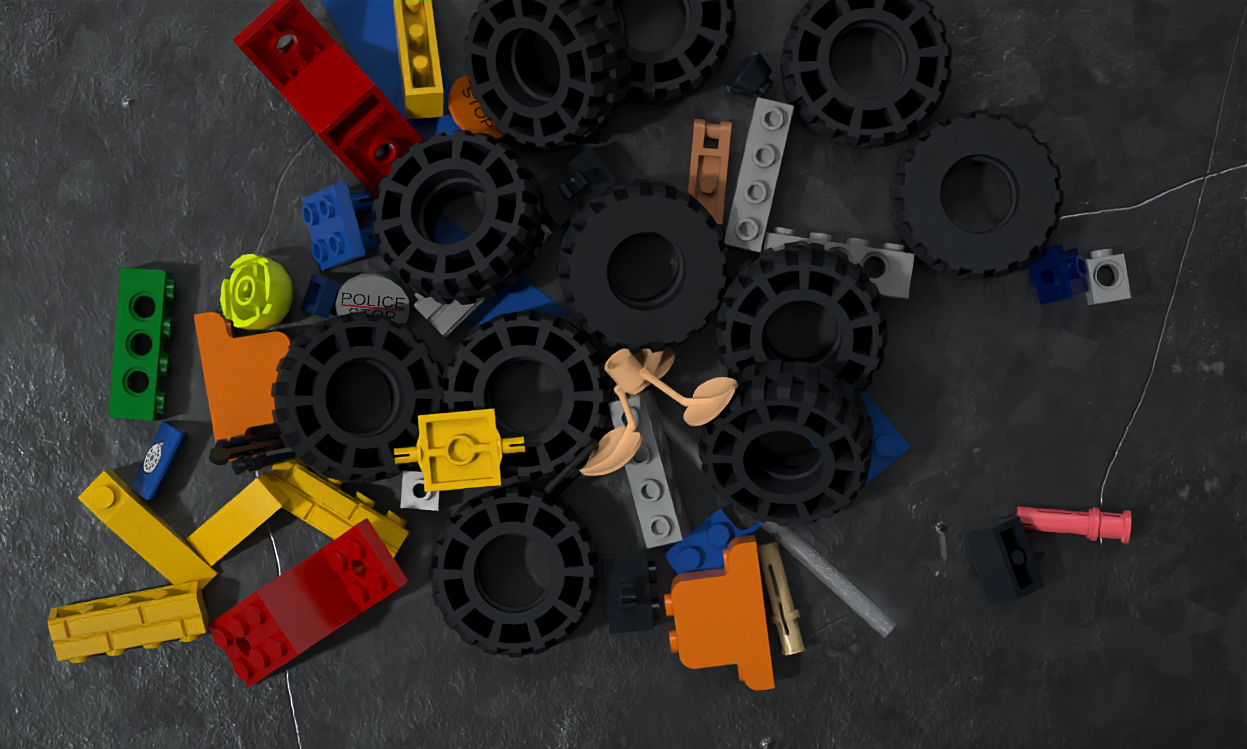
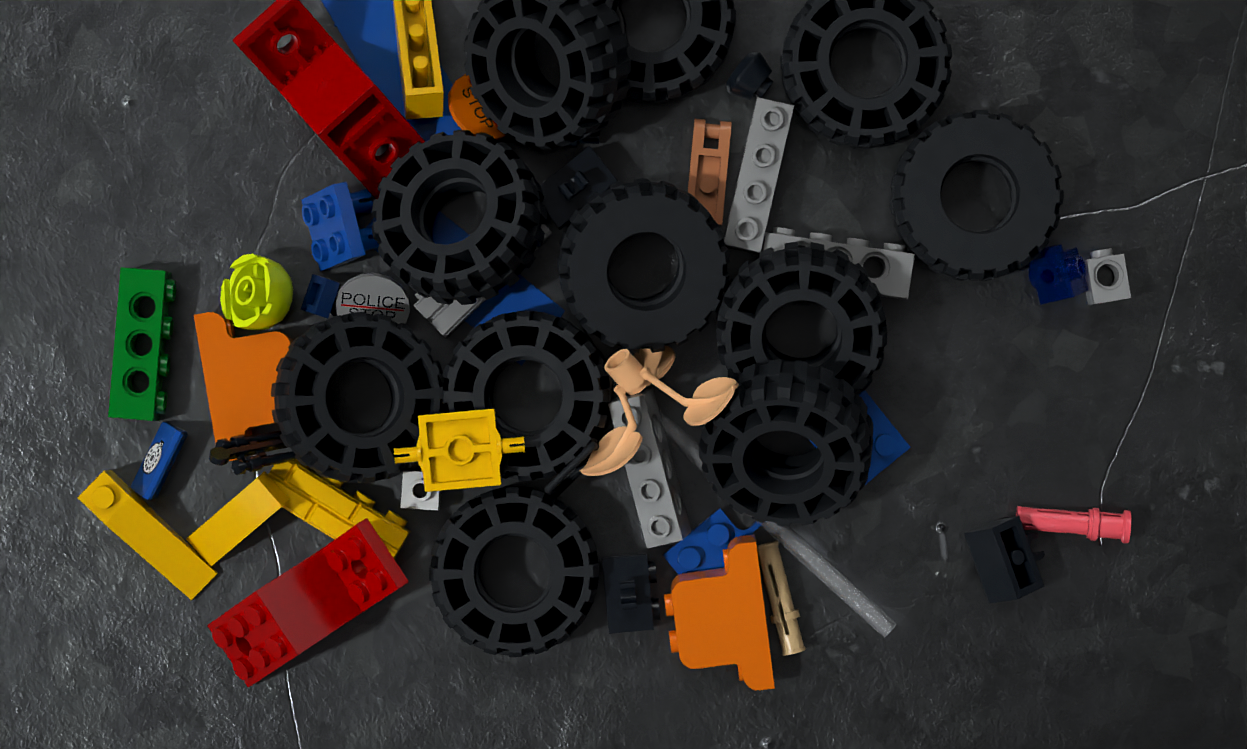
yellow brick [47,580,208,663] -> none

